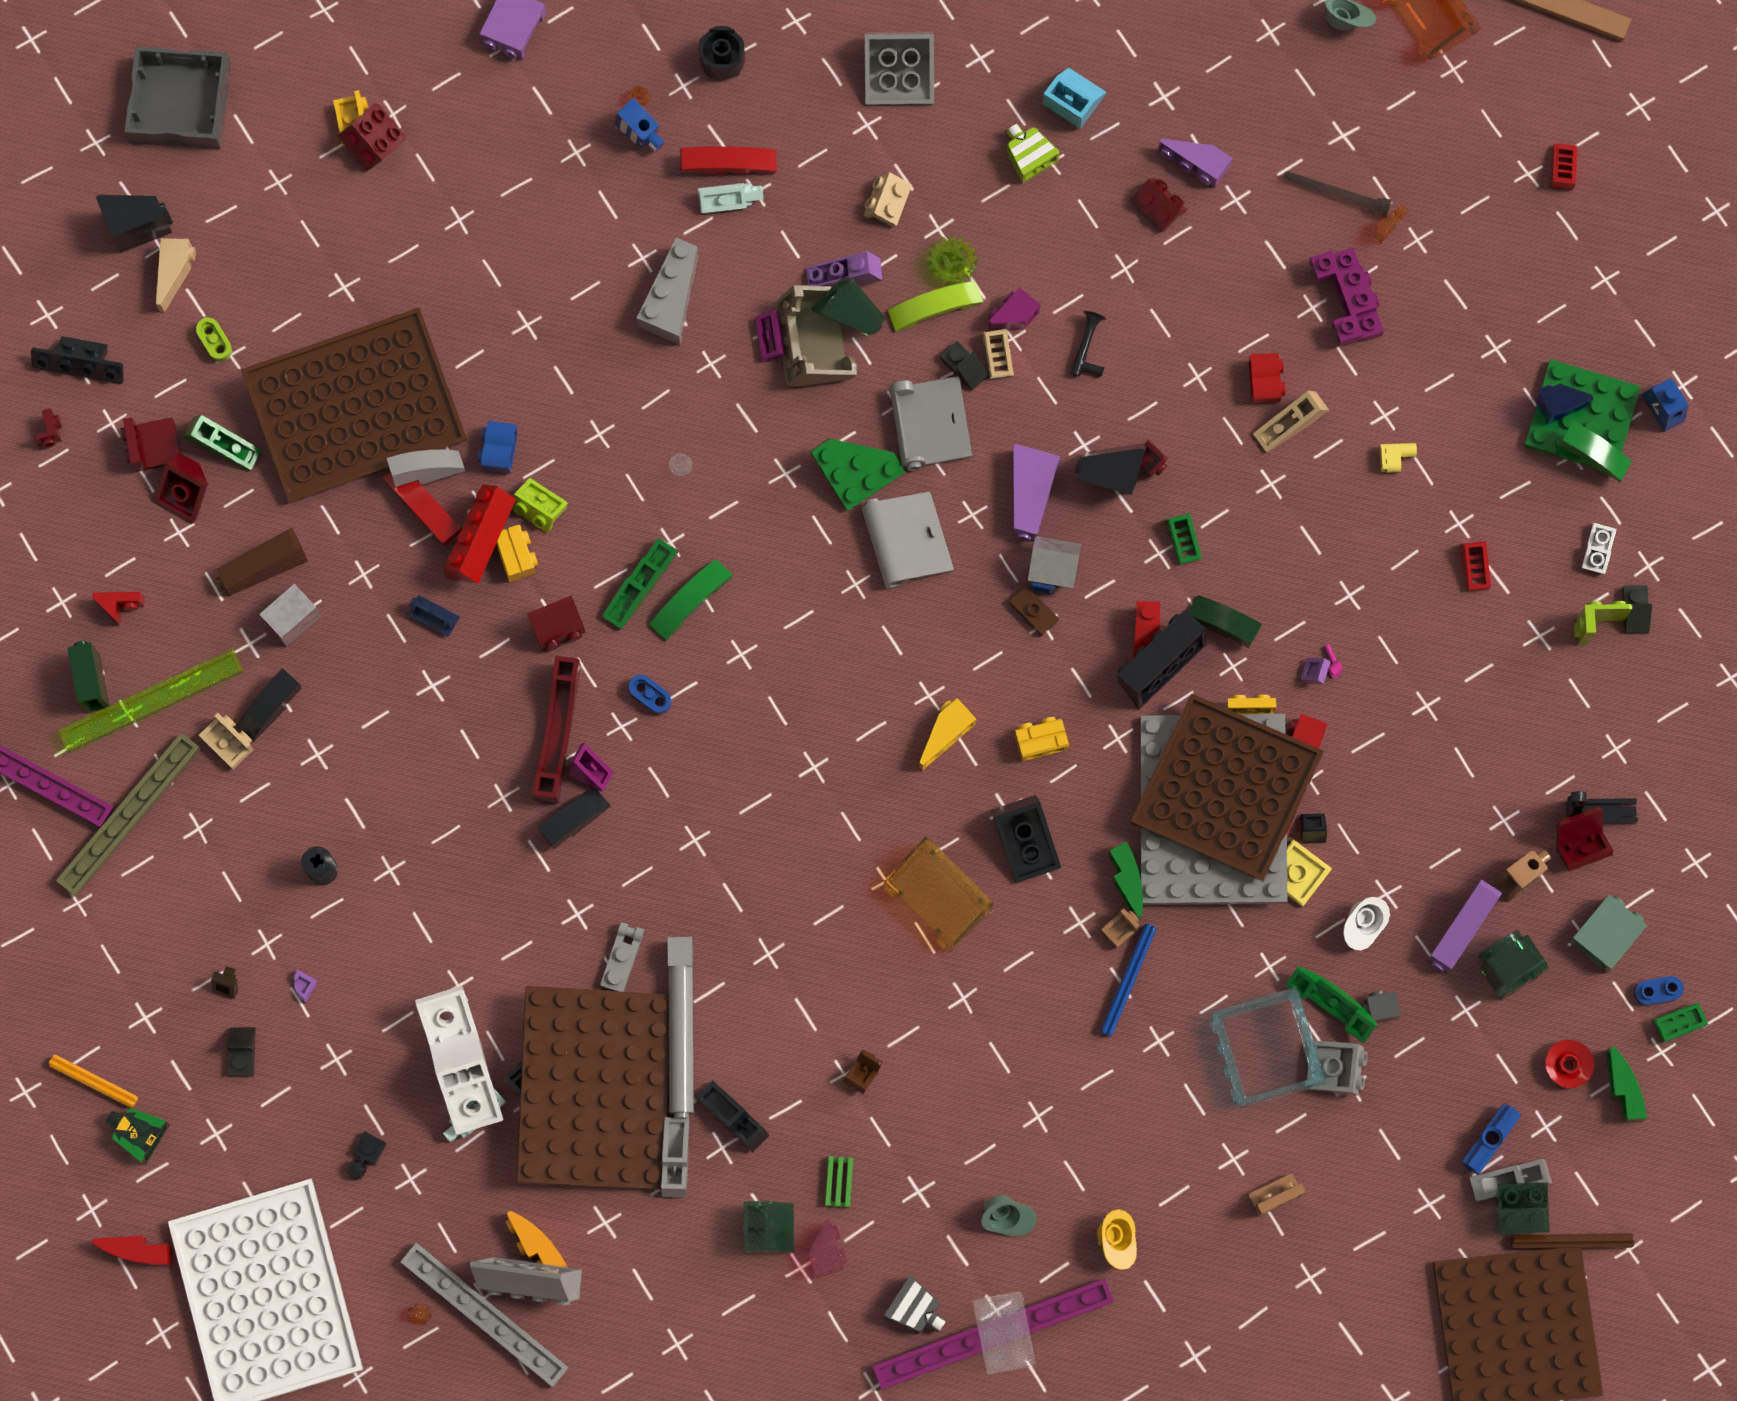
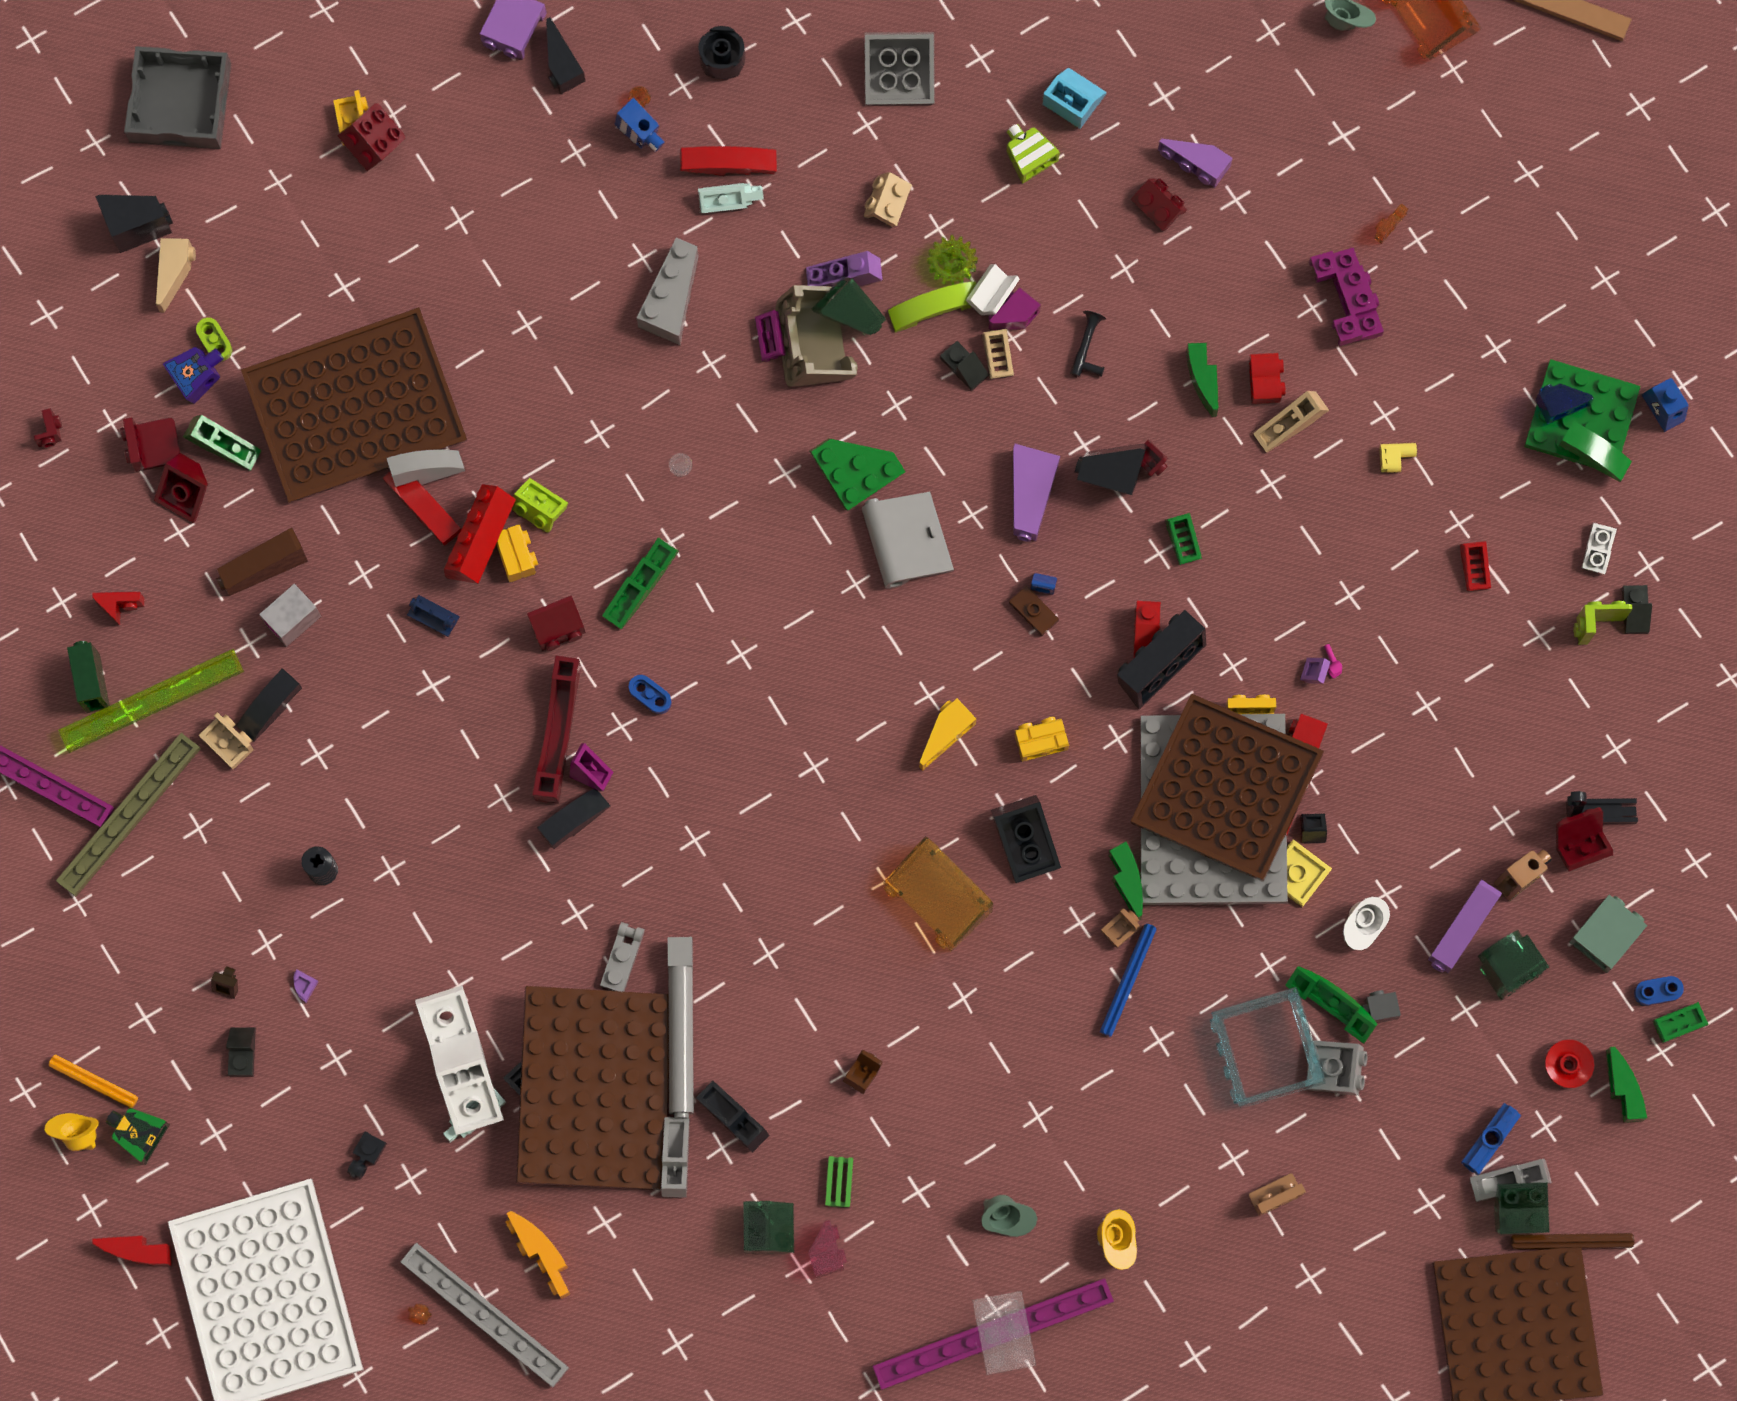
black bracket [31,336,124,384] -> none
light grey slope [470,1257,582,1305] -> none
blue brick [478,421,518,474] -> none
green slope [649,559,733,641] -> none
torso [884,1276,947,1334] -> none
light grey door [889,376,973,471] -> none
flat silver piece [1028,536,1081,588] -> none
dark green slope [1188,595,1262,648] -> none
clear smoke piece [1283,171,1392,218] -> none
red slope [1550,143,1578,190] -> none
none -> yellow piece [44,1113,99,1151]
none -> torso [163,347,224,403]
none -> black slope [546,17,586,94]
none -> white panel [966,264,1020,315]
none -> green slope [1186,343,1218,417]

